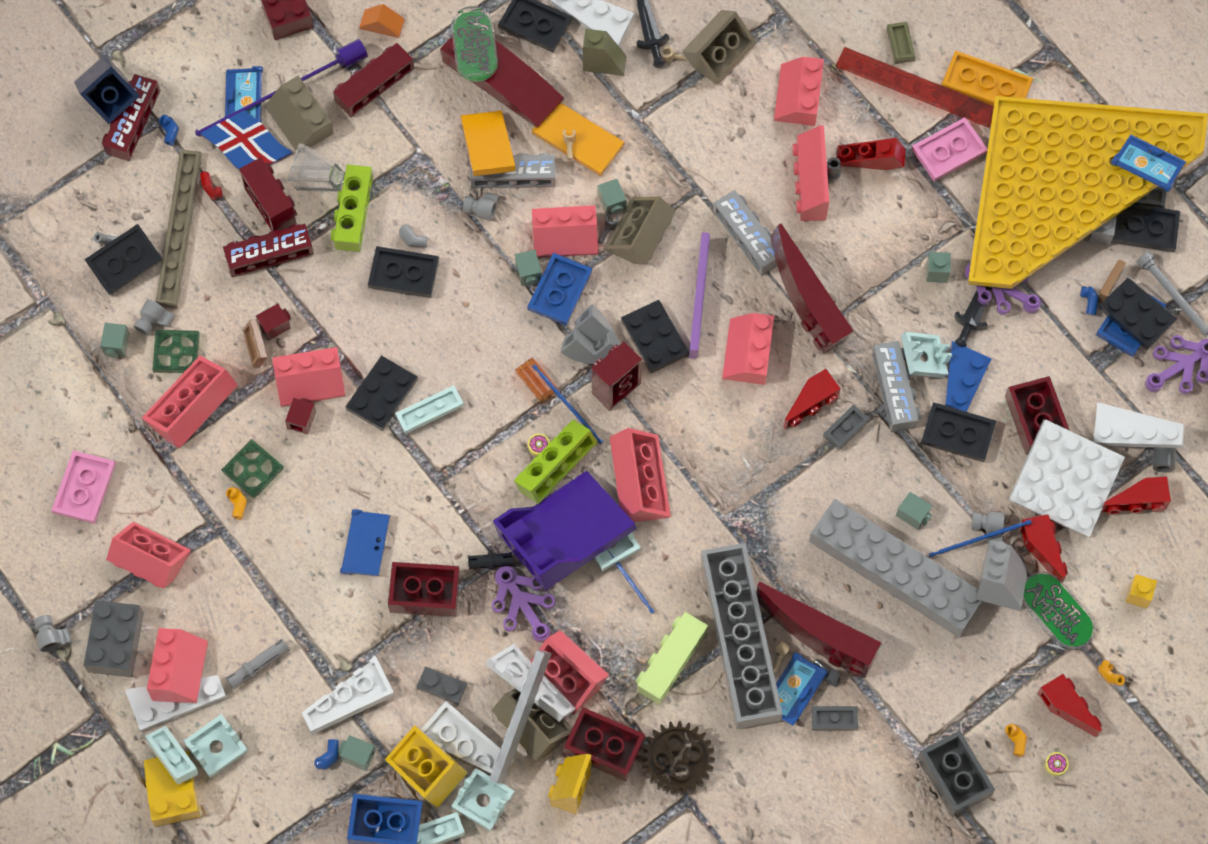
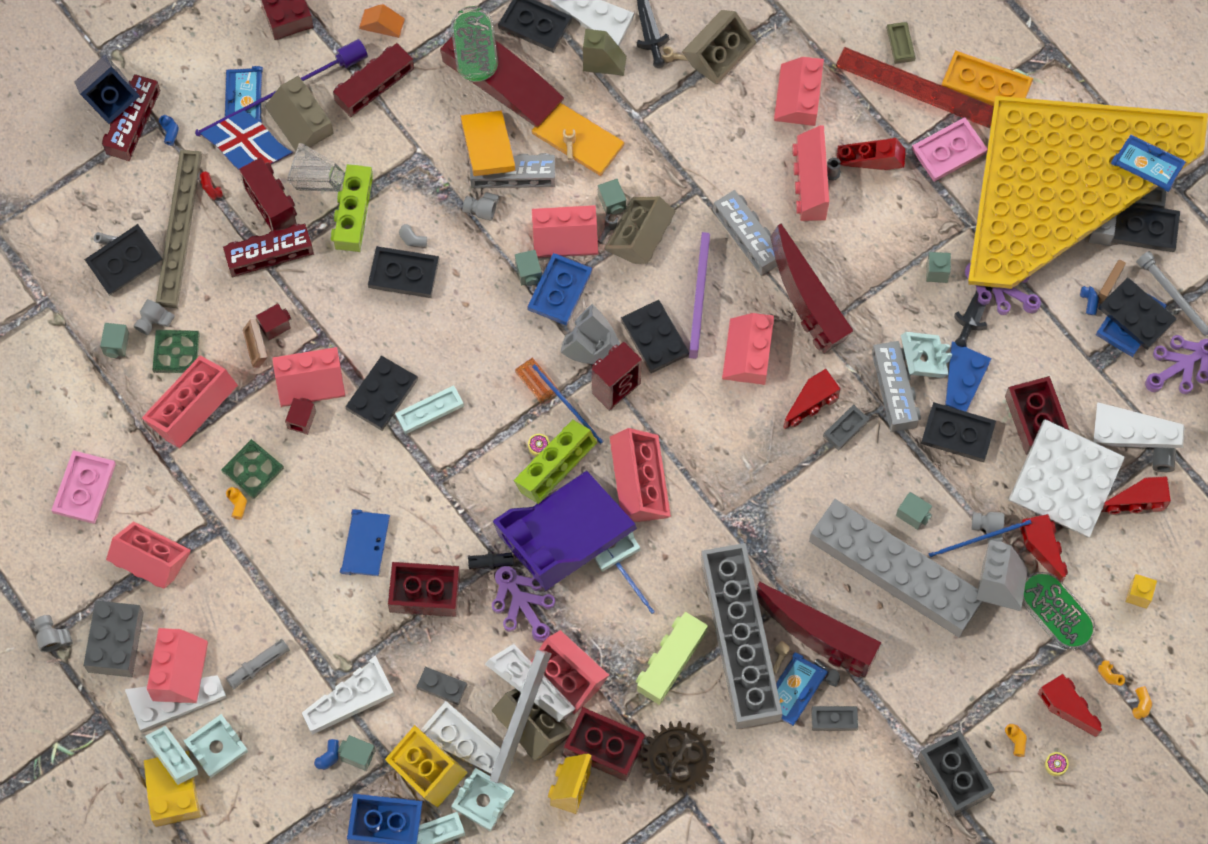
none -> light orange arm [1132,686,1152,719]

